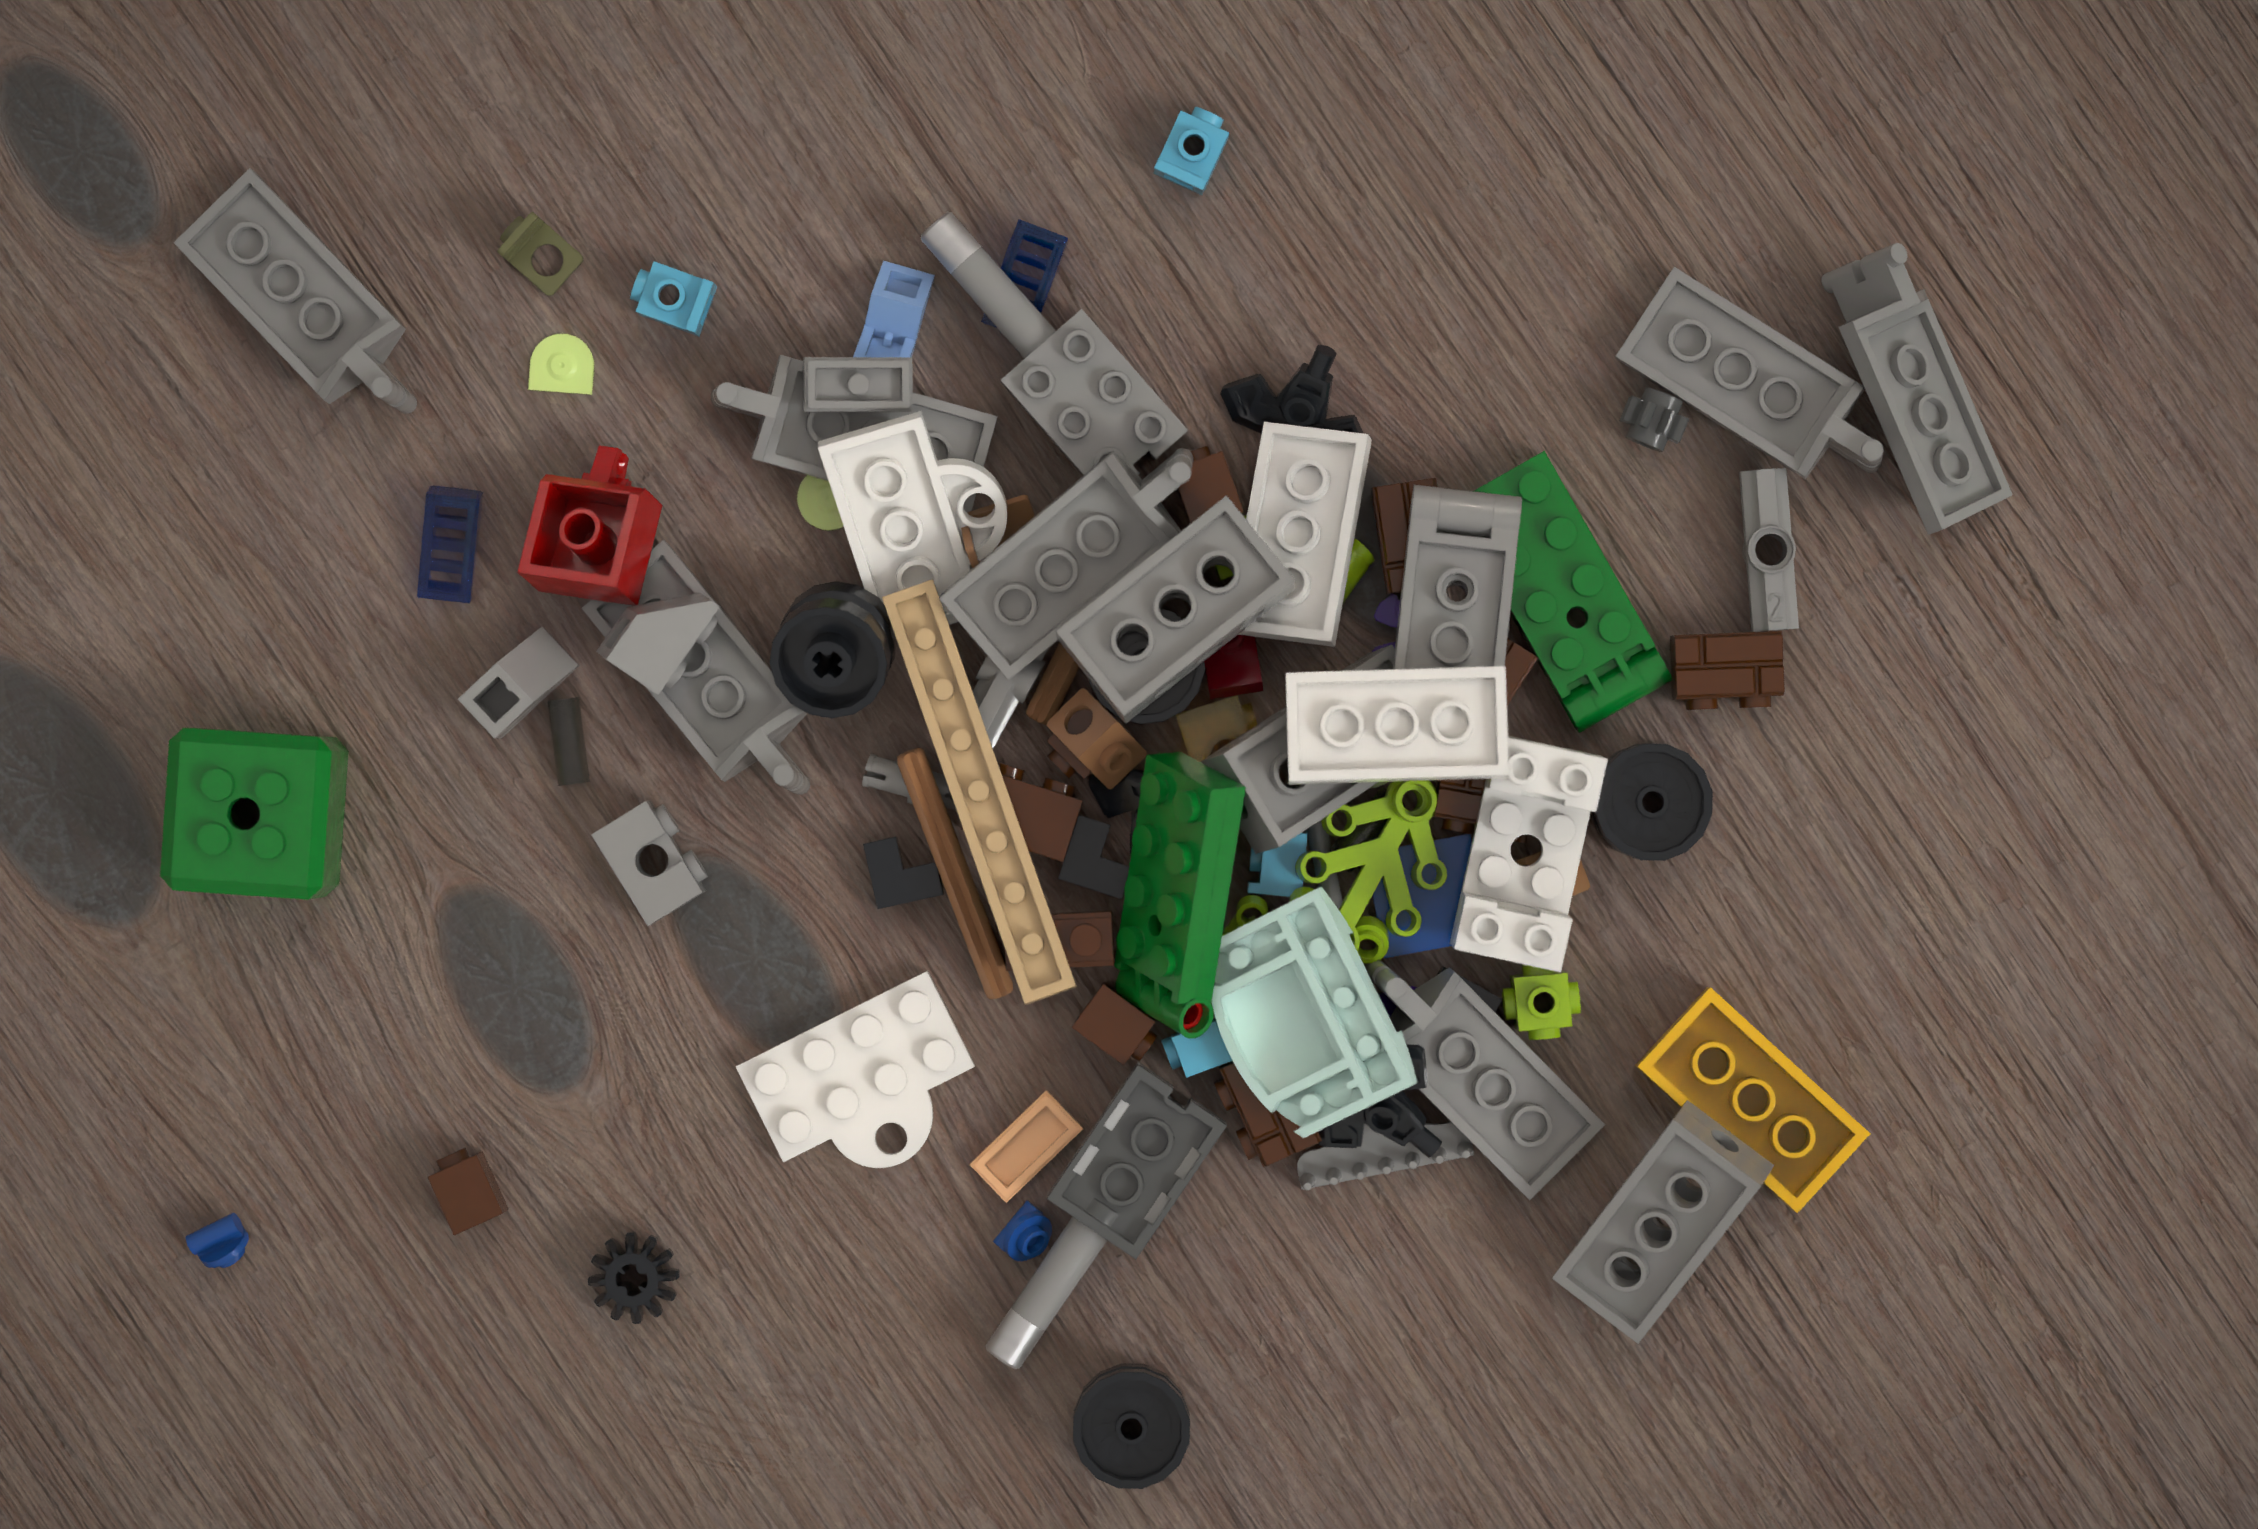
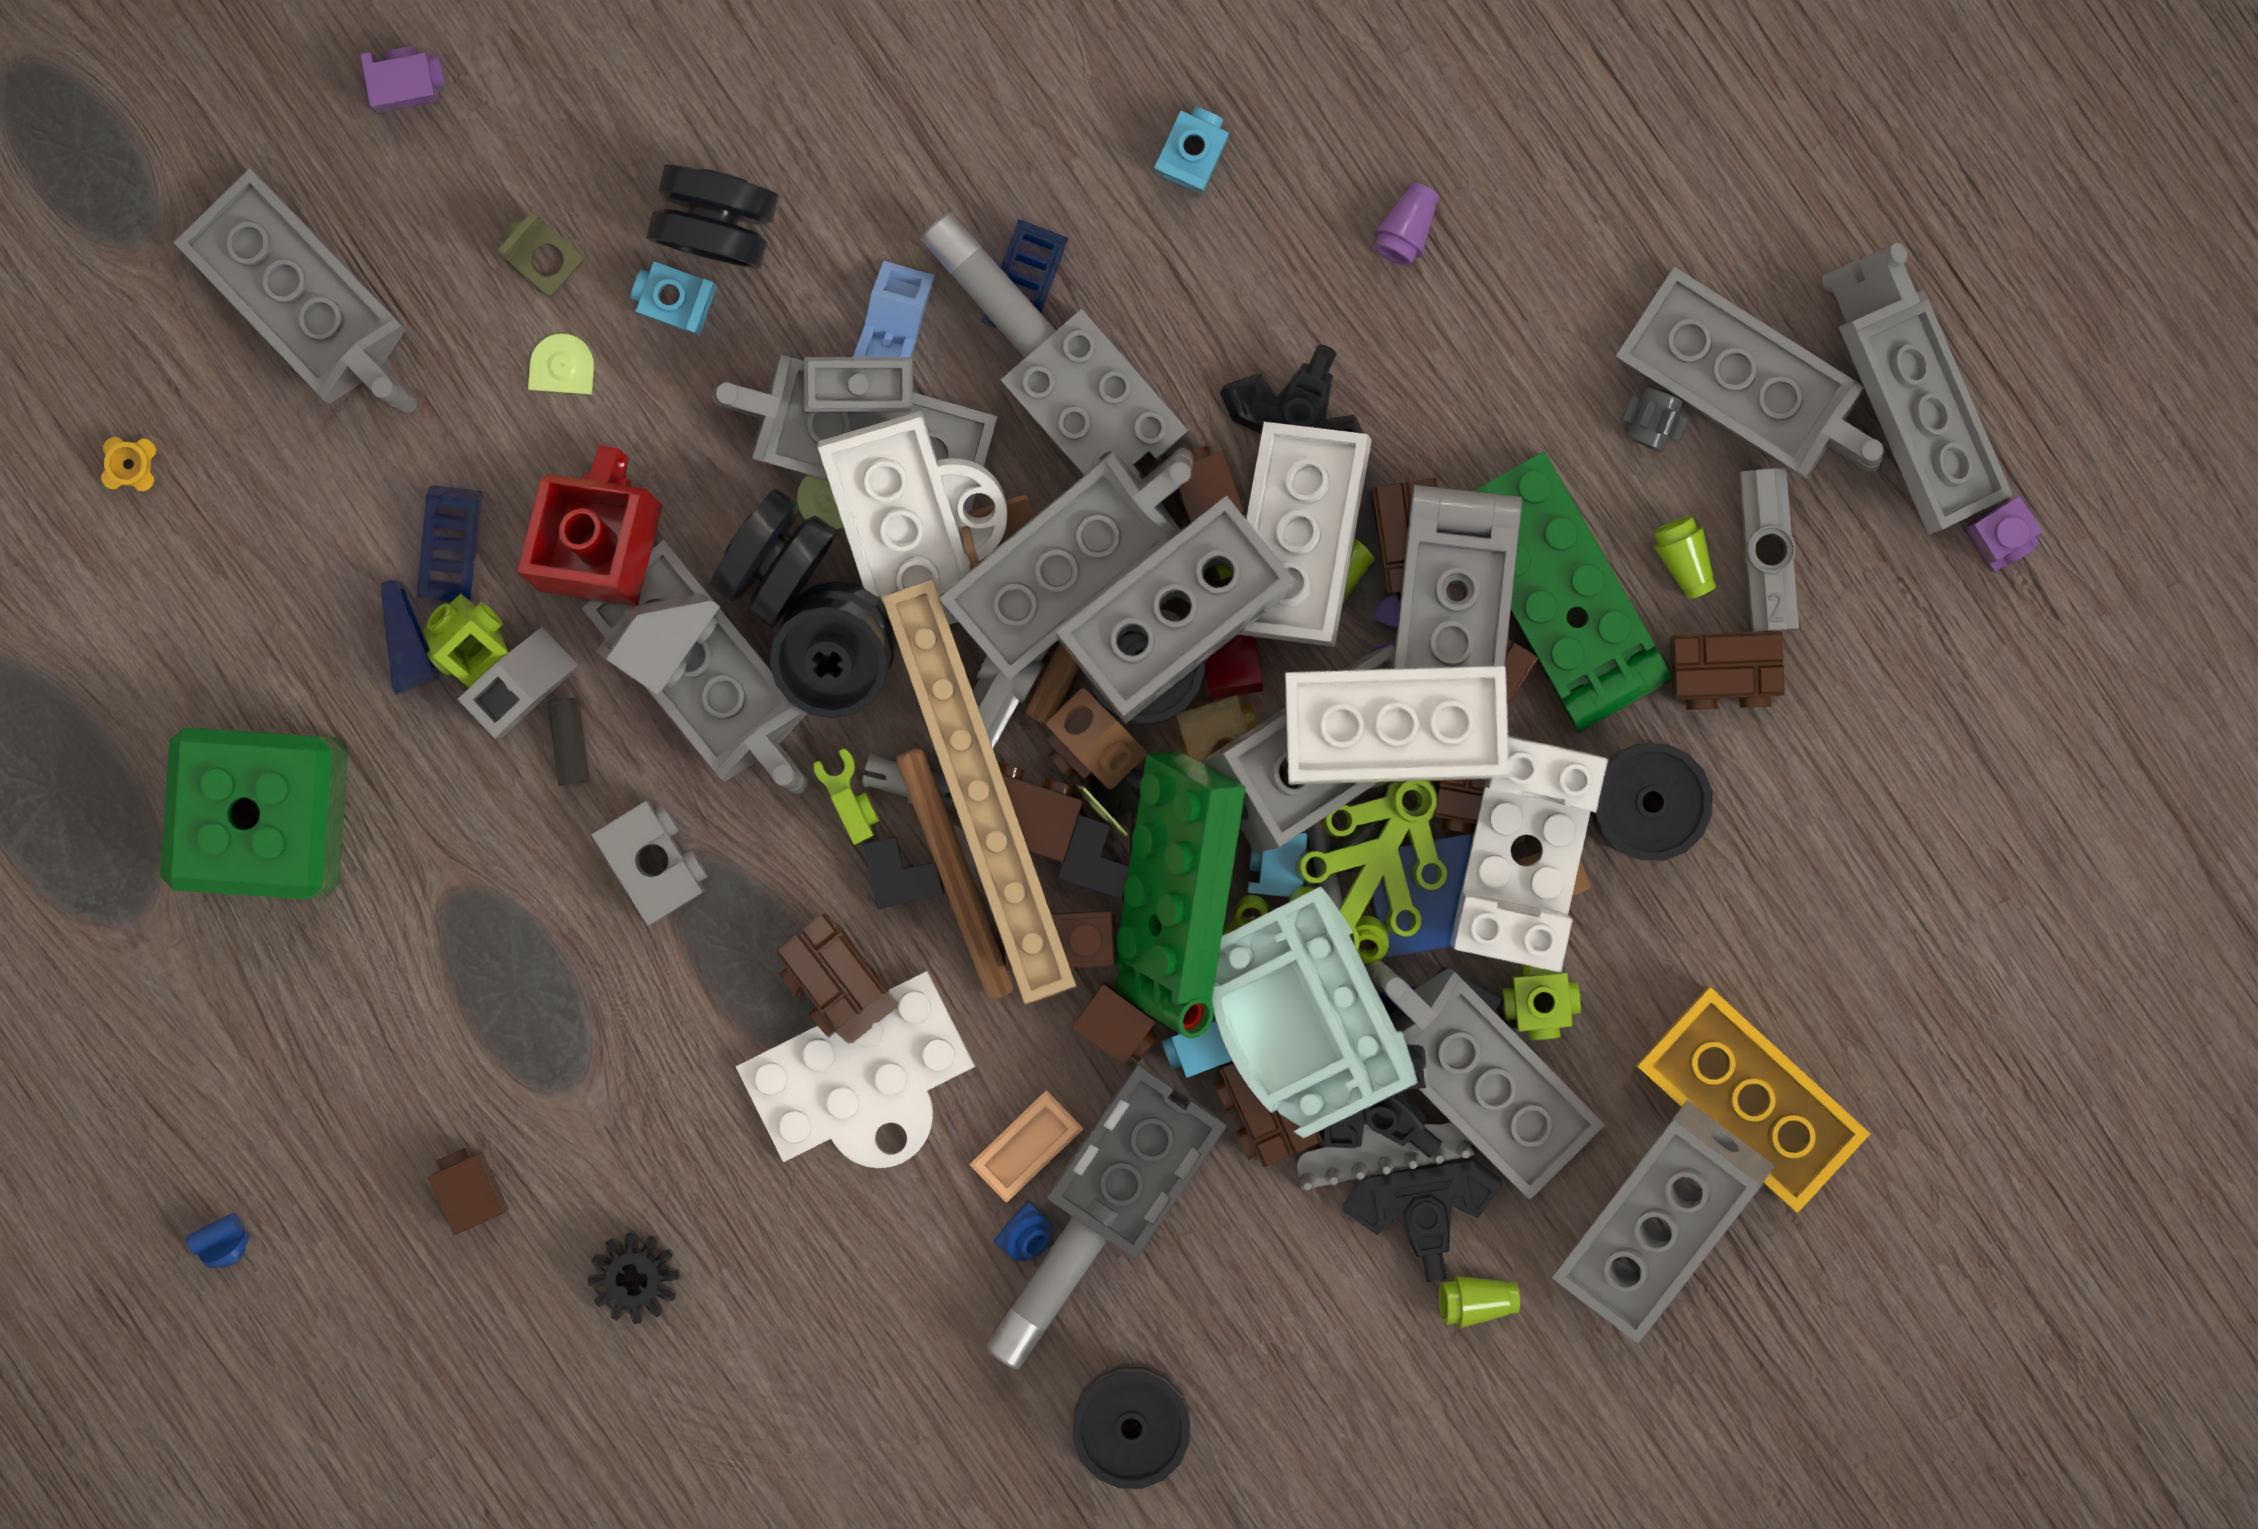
none -> yellow plate [101,437,157,492]
none -> medium lavender brick [360,47,446,113]
none -> clear blue slope [381,580,440,695]
none -> lime brick [423,594,508,688]
none -> black wheel [646,165,779,269]
none -> black wheel [709,488,837,628]
none -> reddish brown brick [776,914,899,1044]
none -> lime plate [814,748,879,845]
none -> yellowish green piece [1077,785,1128,836]
none -> black piece [1342,1159,1502,1282]
none -> medium lavender cone [1373,182,1439,266]
none -> lime cone [1438,1276,1520,1329]
none -> lime cone [1653,516,1716,599]
none -> medium lavender brick [1965,496,2043,572]

